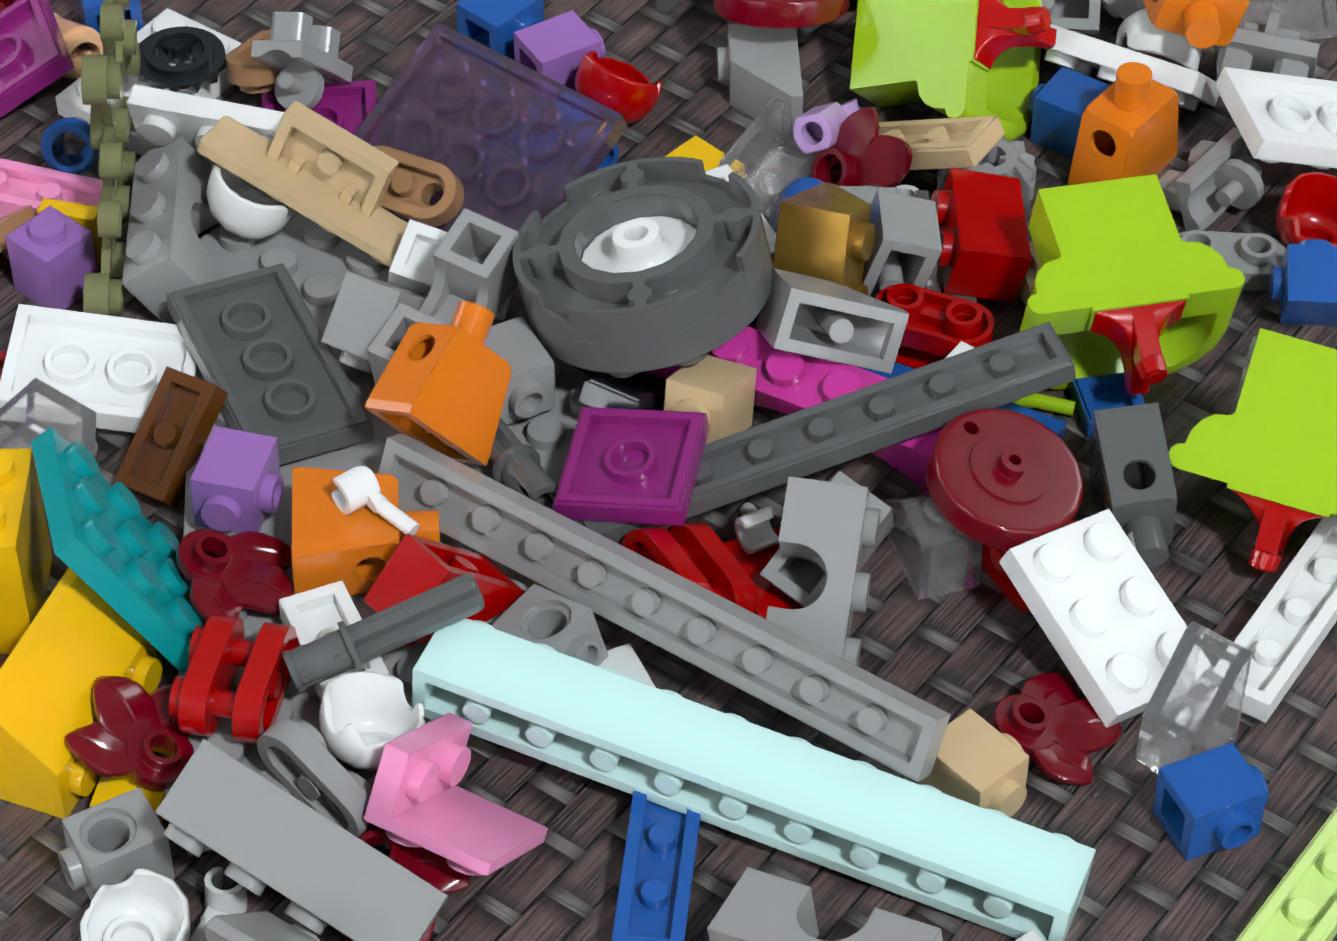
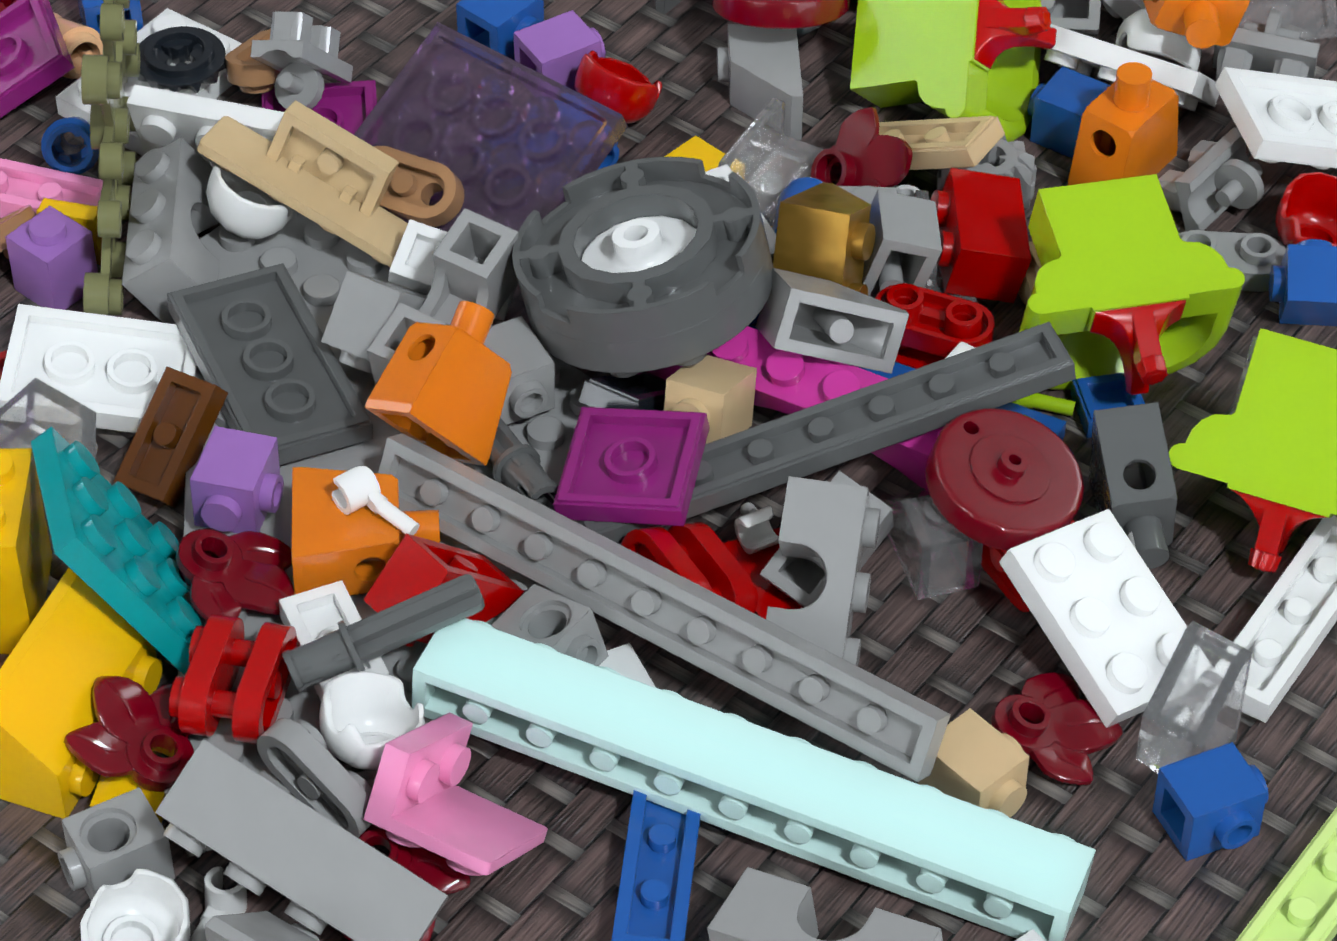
lavender bar [793,99,860,154] -> none

